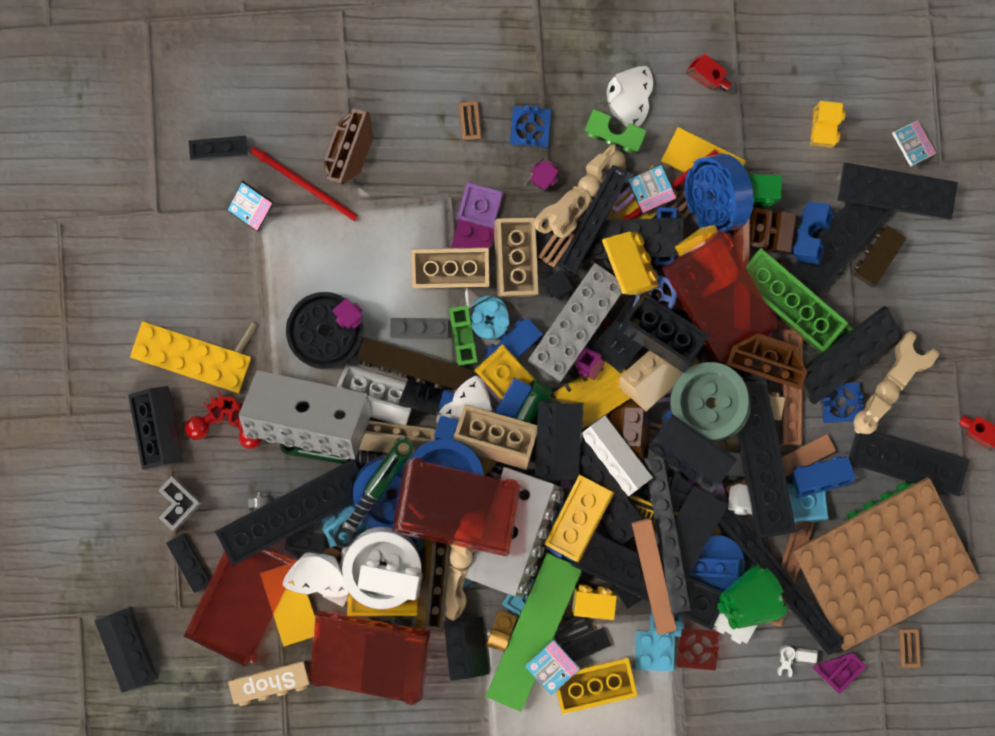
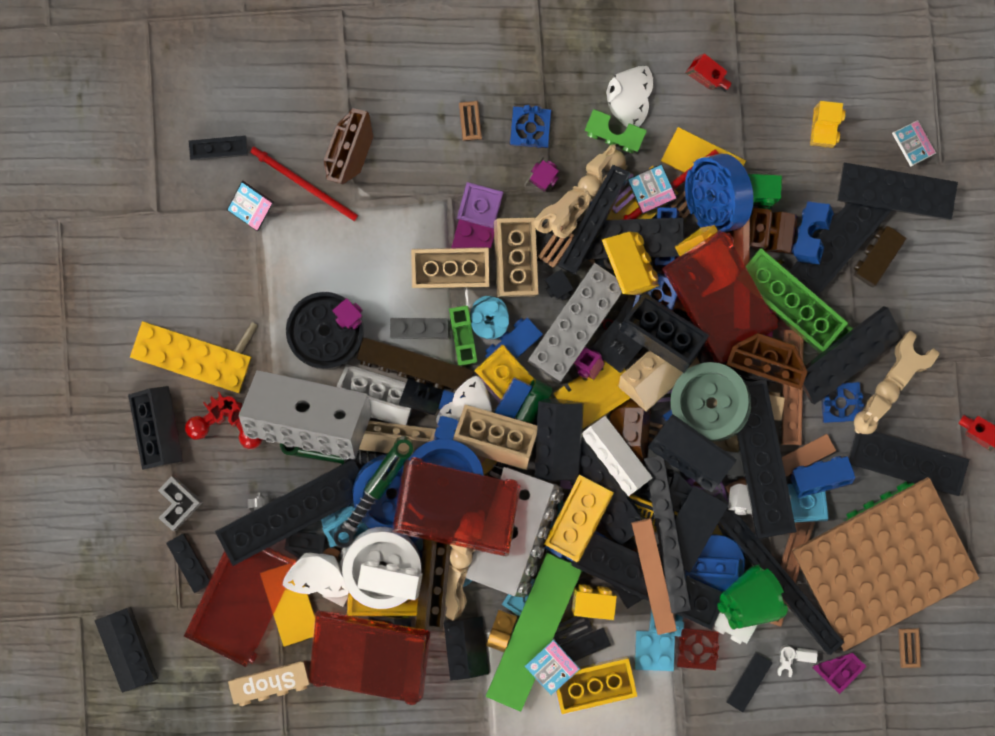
none -> black tile [726,652,772,712]

